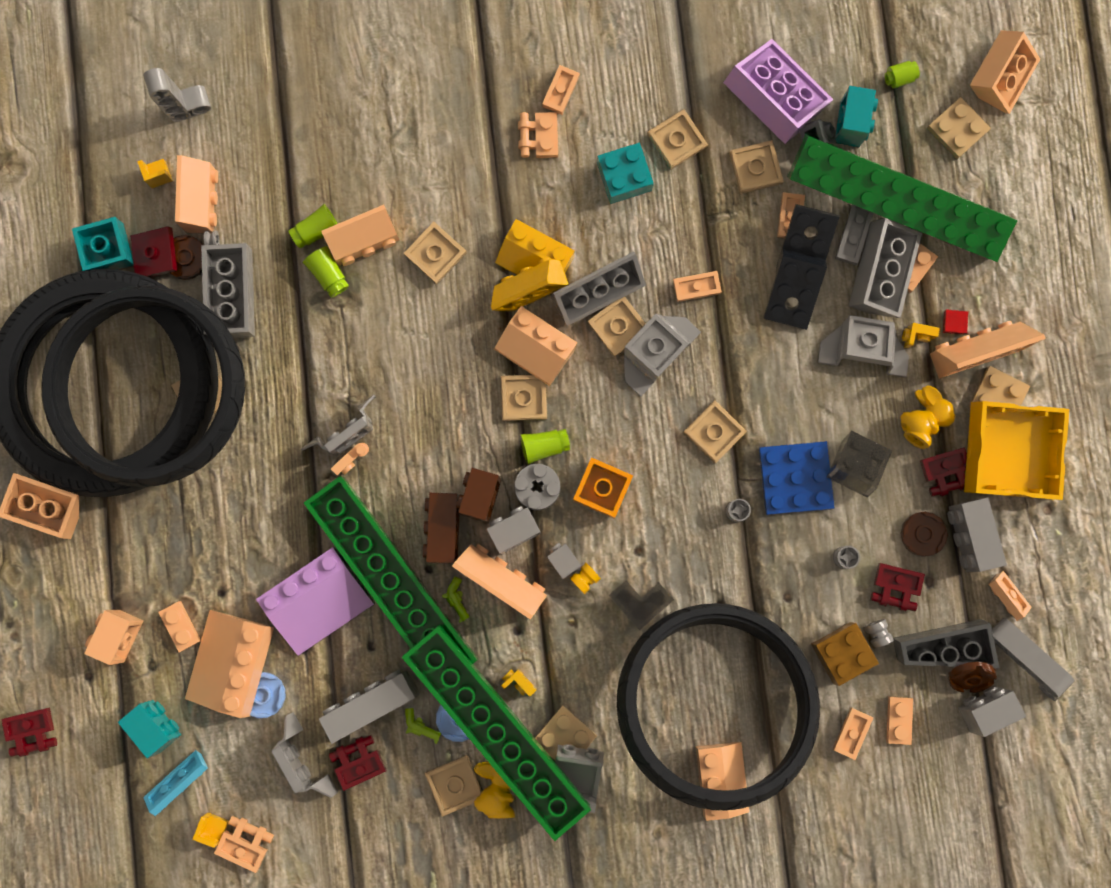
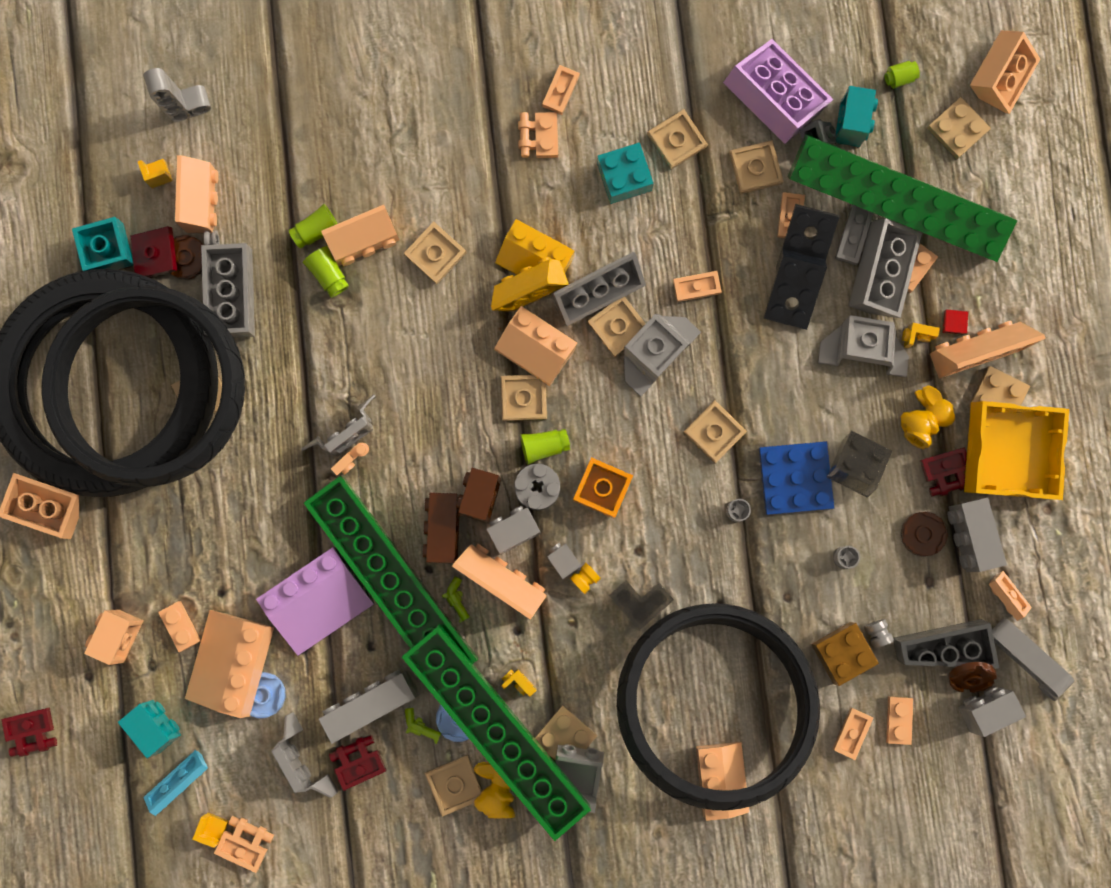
dark red plate [870,563,925,612] -> none

